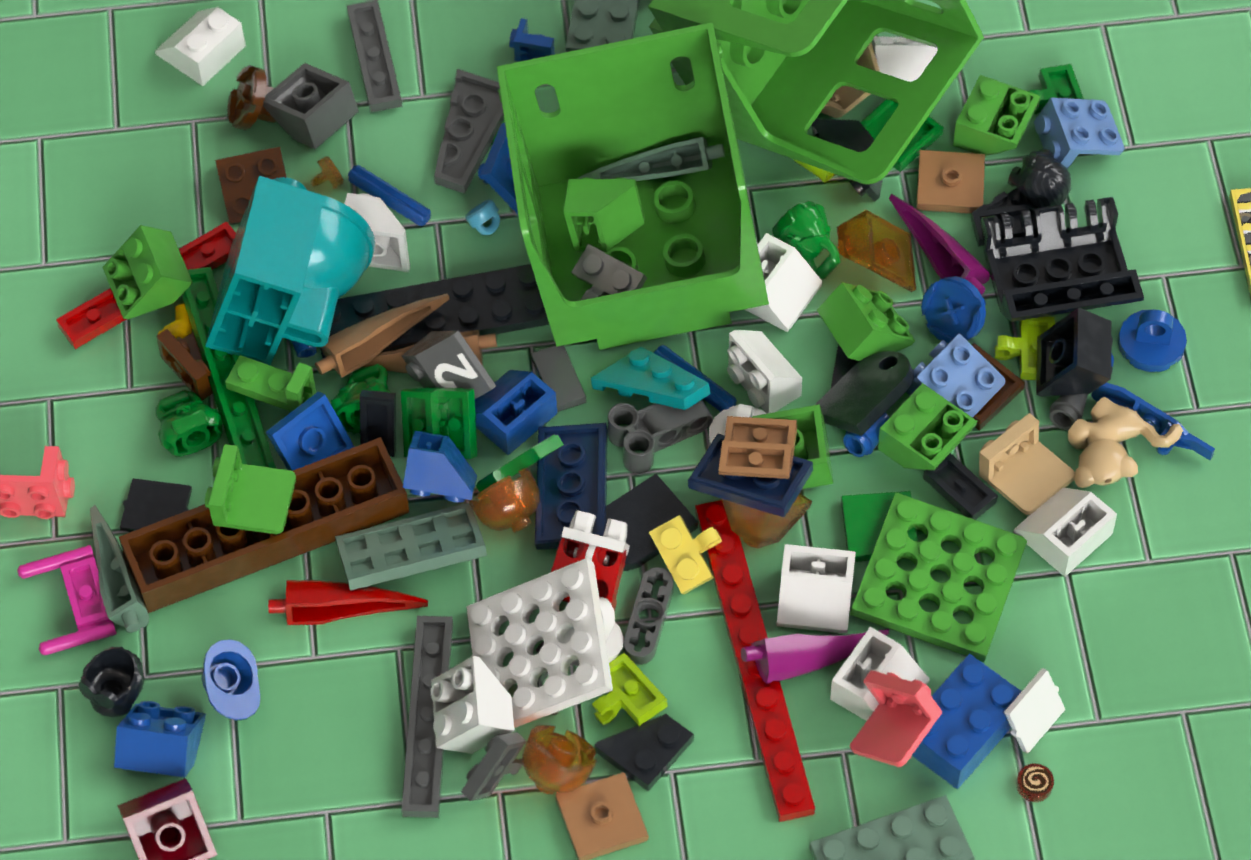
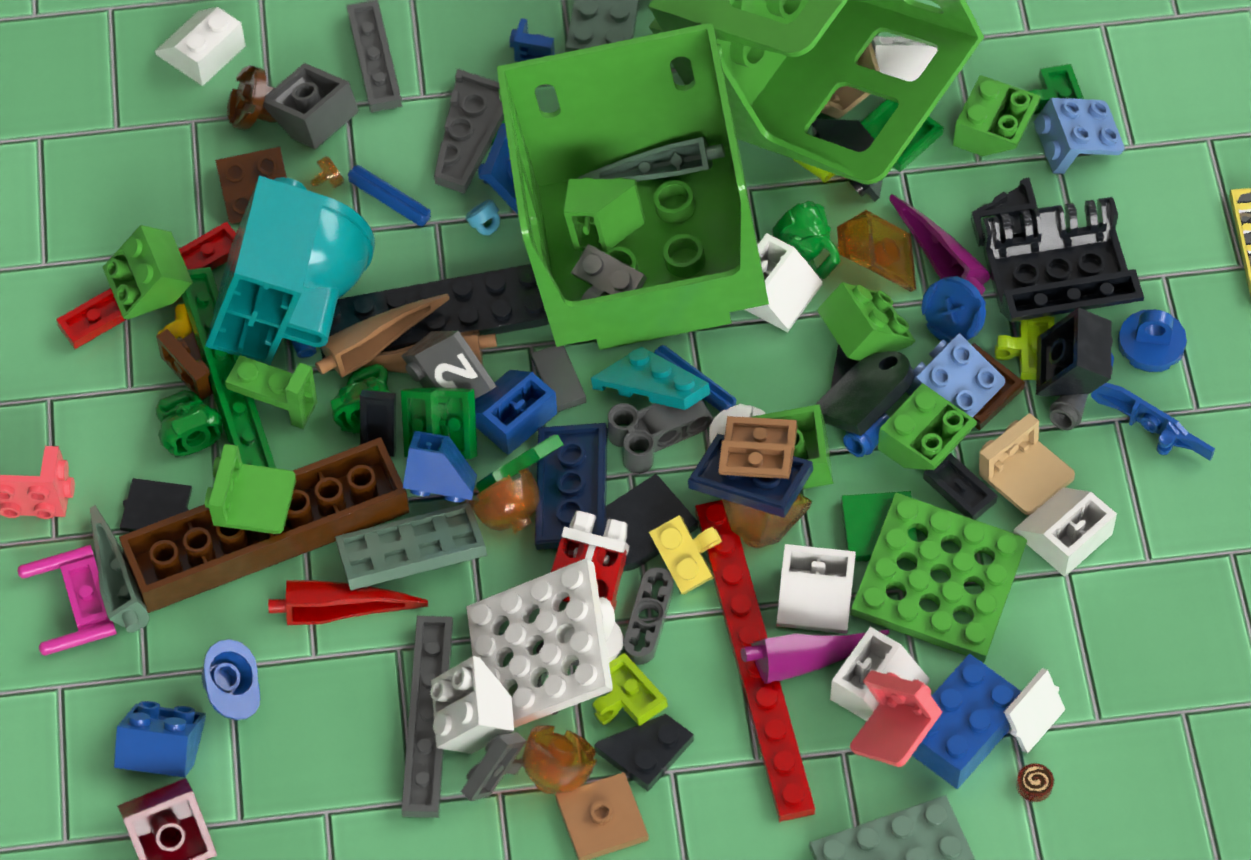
black hair [78,647,144,717] -> none
blue tile [266,391,355,471] -> none
white slope [345,193,410,272] -> none
white slope [727,330,802,414] -> none
medium nougat plate [916,150,985,214] -> none
black hair [1008,149,1071,208] -> none
tan animal [1068,397,1183,488] -> none

